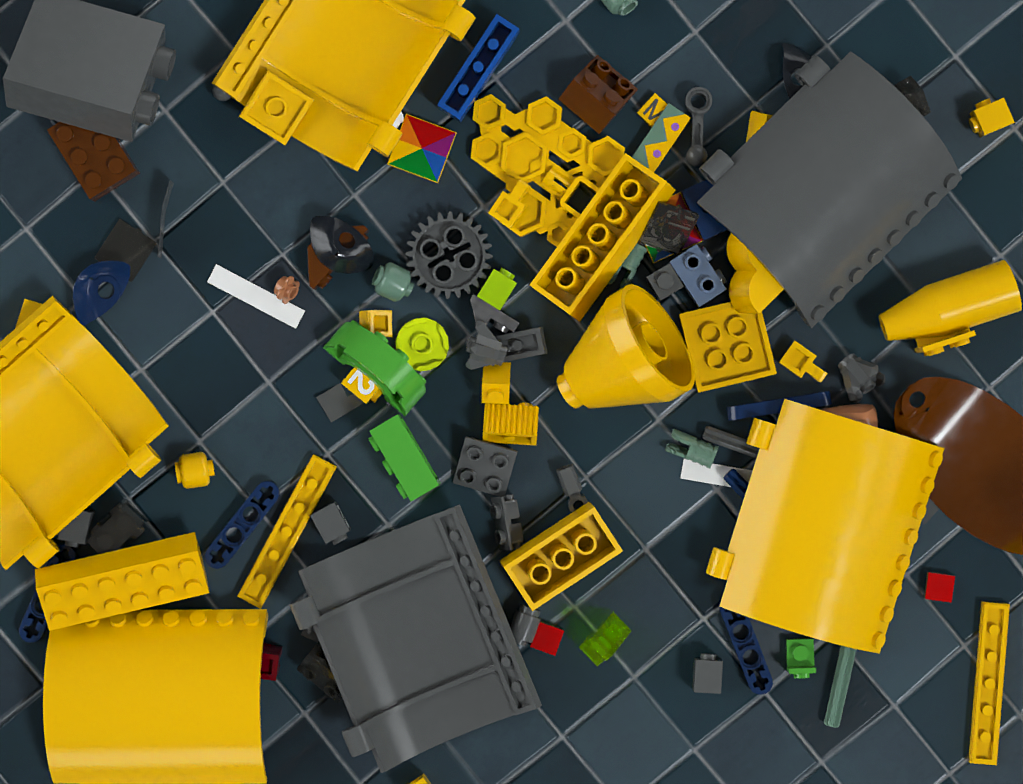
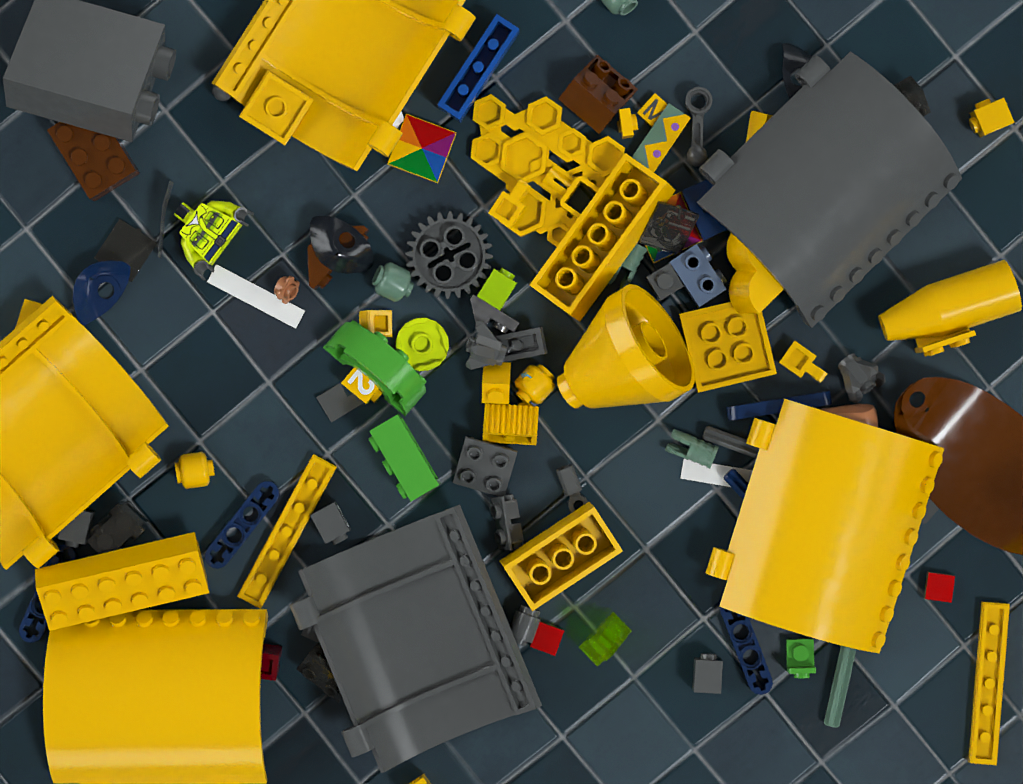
none -> torso [174,201,254,280]
none -> yellow head [515,364,555,404]
none -> yellow plate [617,108,639,139]

